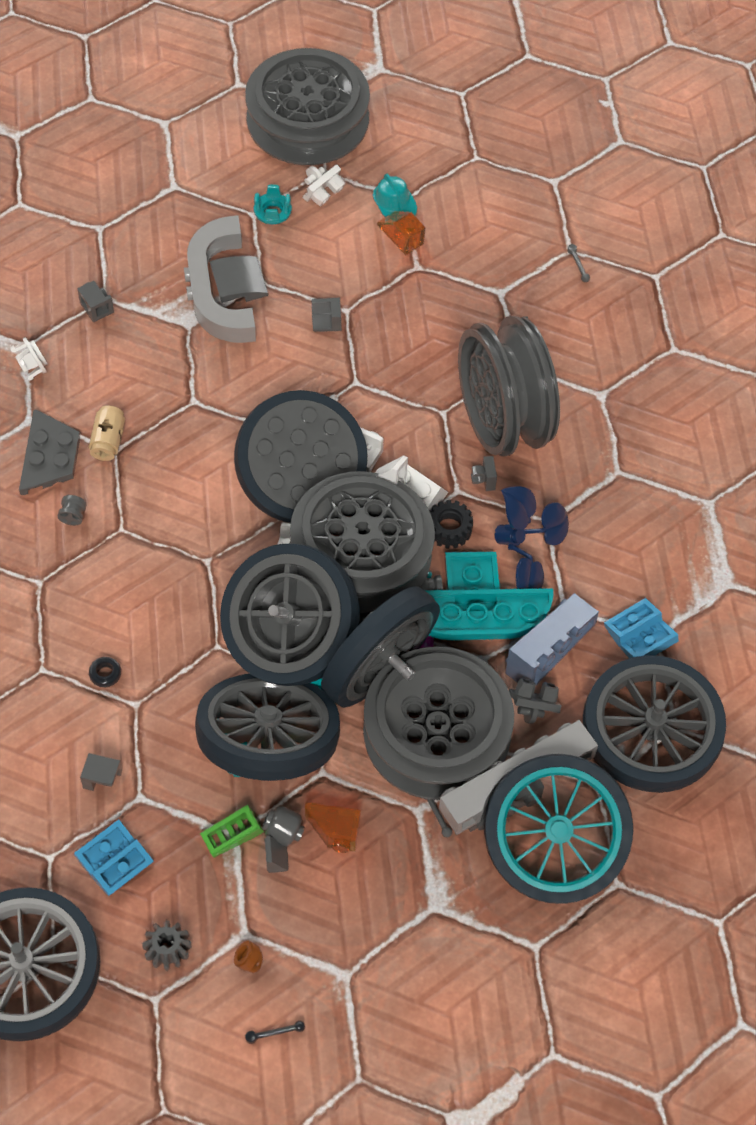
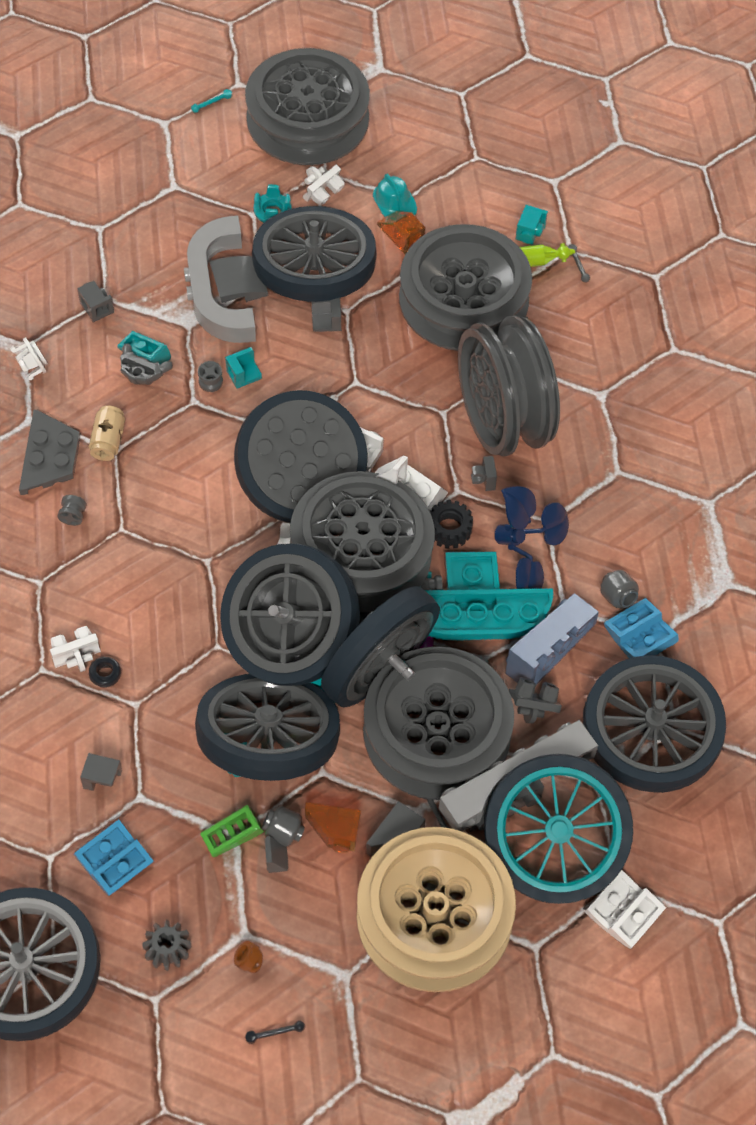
none -> white hips [50,626,101,672]
none -> teal slope [117,331,171,364]
none -> dark grey piece [120,344,173,385]
none -> teal hinge [191,89,232,113]
none -> dark grey wheel [198,361,223,392]
none -> teal panel [225,347,262,389]
none -> wheel [252,206,377,302]
none -> tan wheel [357,827,516,992]
none -> dark grey slope [366,801,426,857]
none -> dark grey wheel [399,224,532,351]
none -> teal brick [515,205,548,245]
none -> lime wheel [520,243,575,267]
none -> white slope [584,870,666,949]
none -> dark grey head [600,570,639,608]

